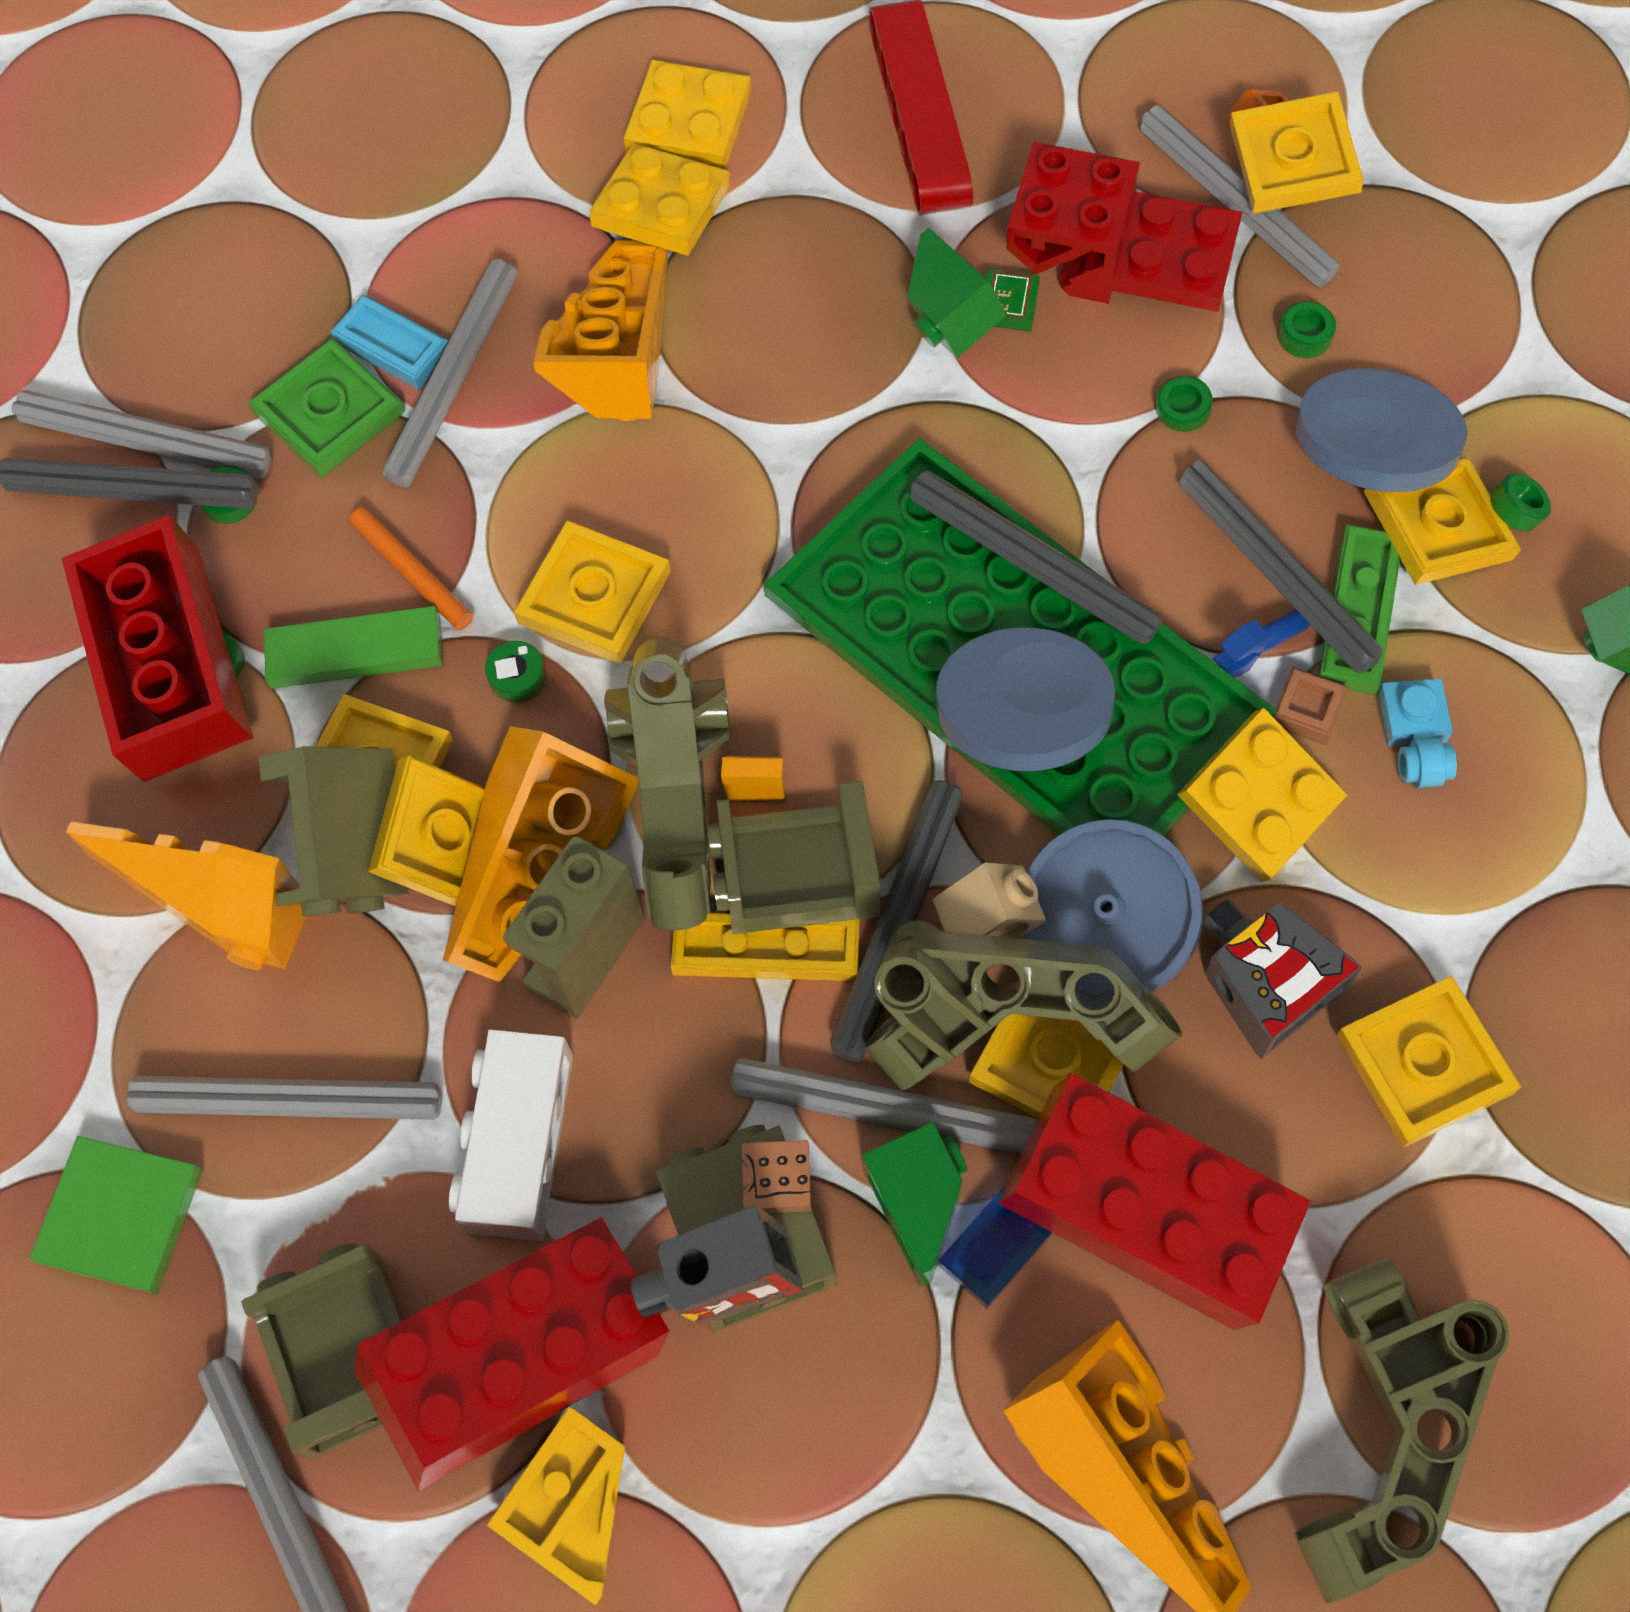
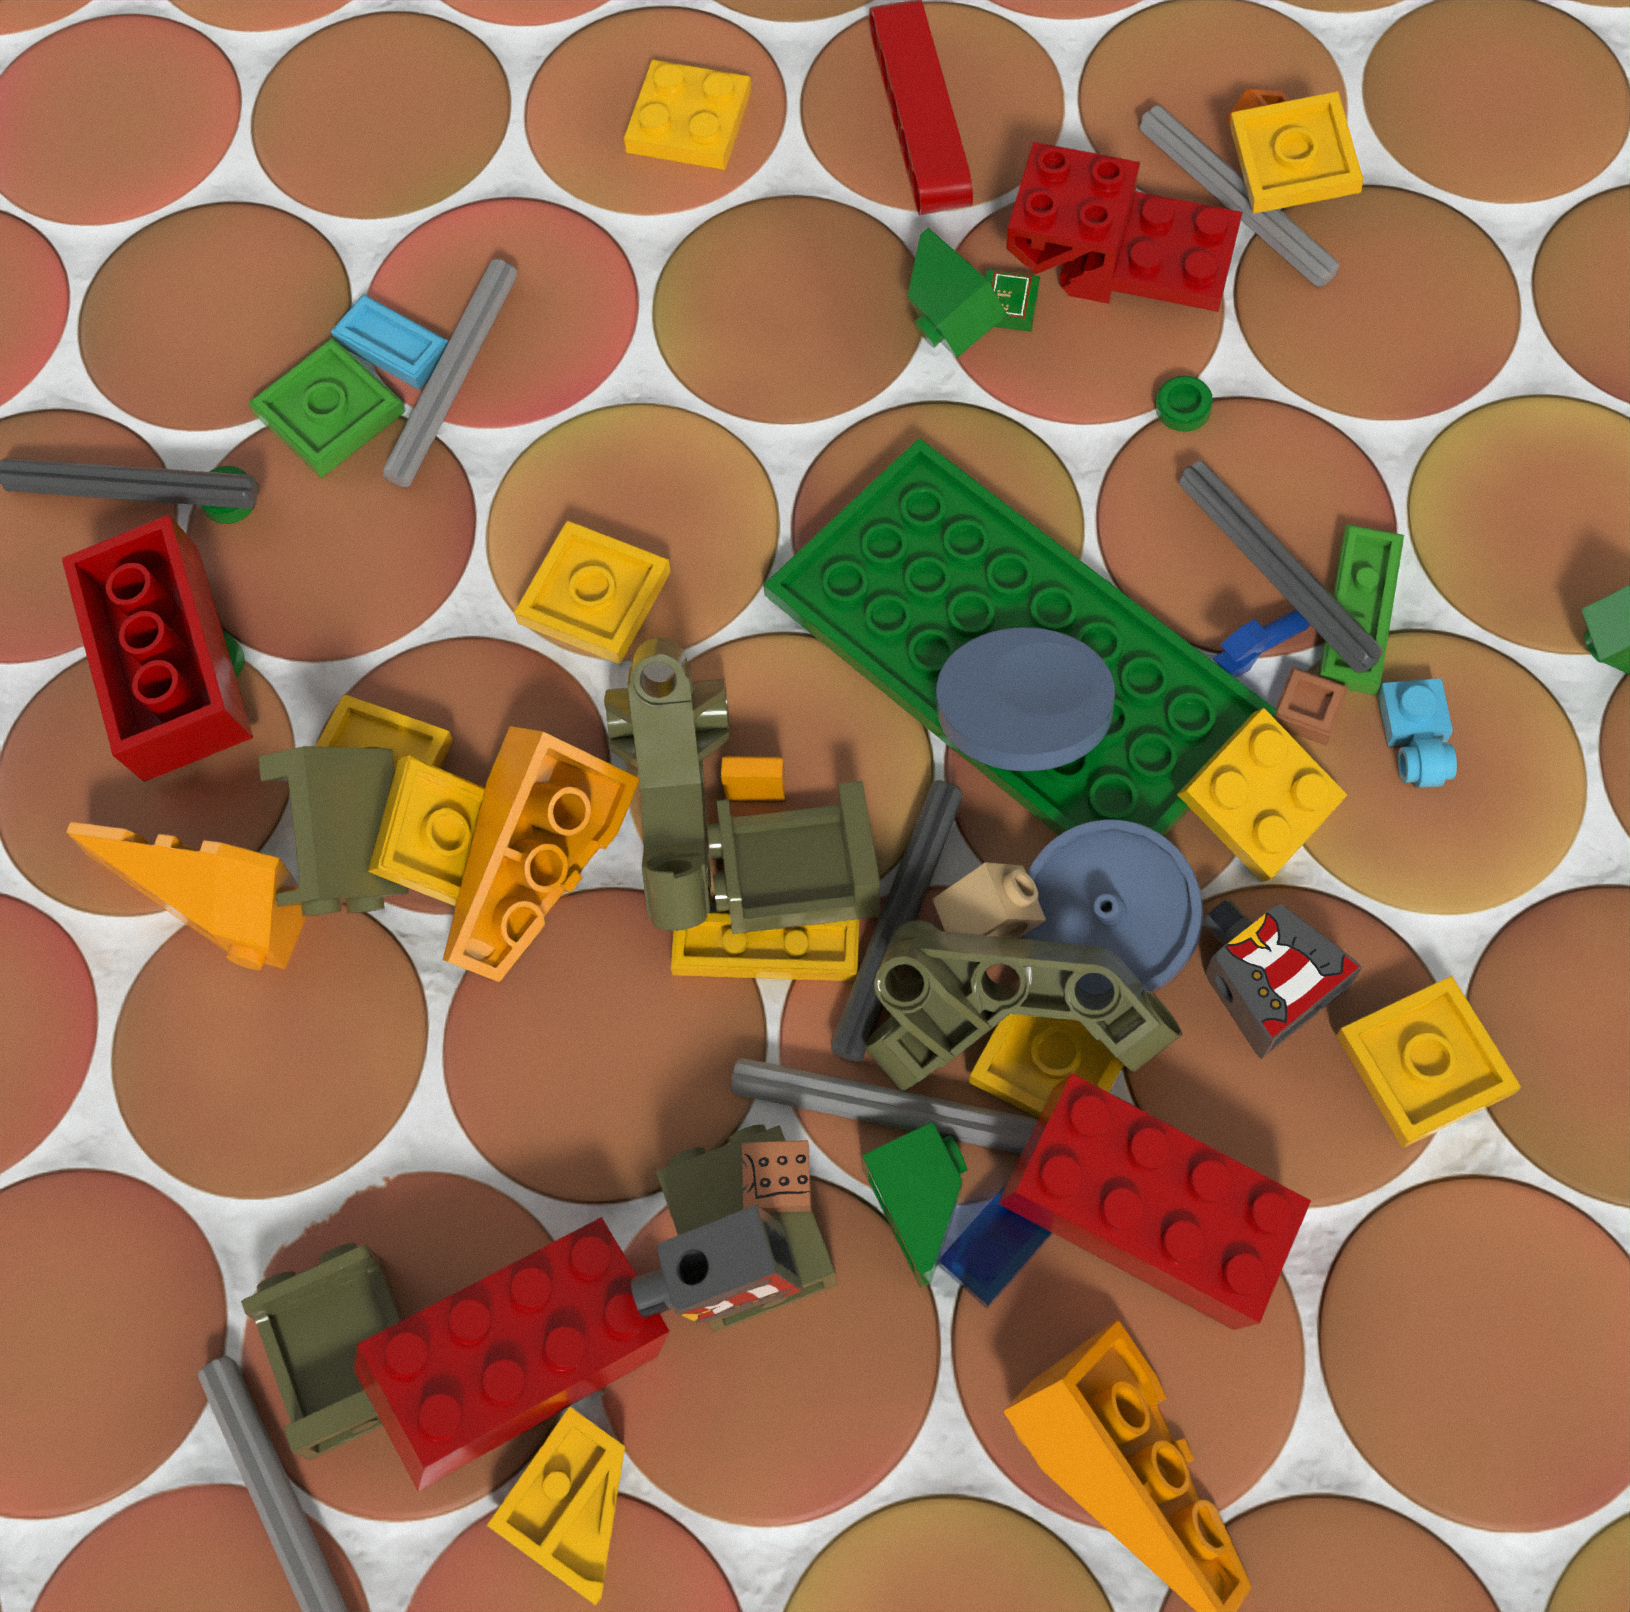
light grey axle [12,390,272,478] -> none
bright green tile [29,1136,203,1295] -> none
light grey axle [127,1076,442,1120] -> none
bright green tile [264,606,443,689] -> none
orange bar [349,506,473,630] -> none
white brick [449,1030,573,1242] -> none
green tile [485,641,546,702] -> none
olive panel [503,837,645,1019] -> none
light orange wedge [533,240,669,421] -> none
yellow plate [590,143,730,256] -> none
dark grey axle [910,471,1162,644] -> none
green tile [1278,301,1336,358] -> none
olive connector [1294,1257,1510,1603] -> none
sand blue piece [1295,369,1467,492] -> none
yellow tile [1364,457,1521,585] -> none
green tile [1490,473,1551,532] -> none

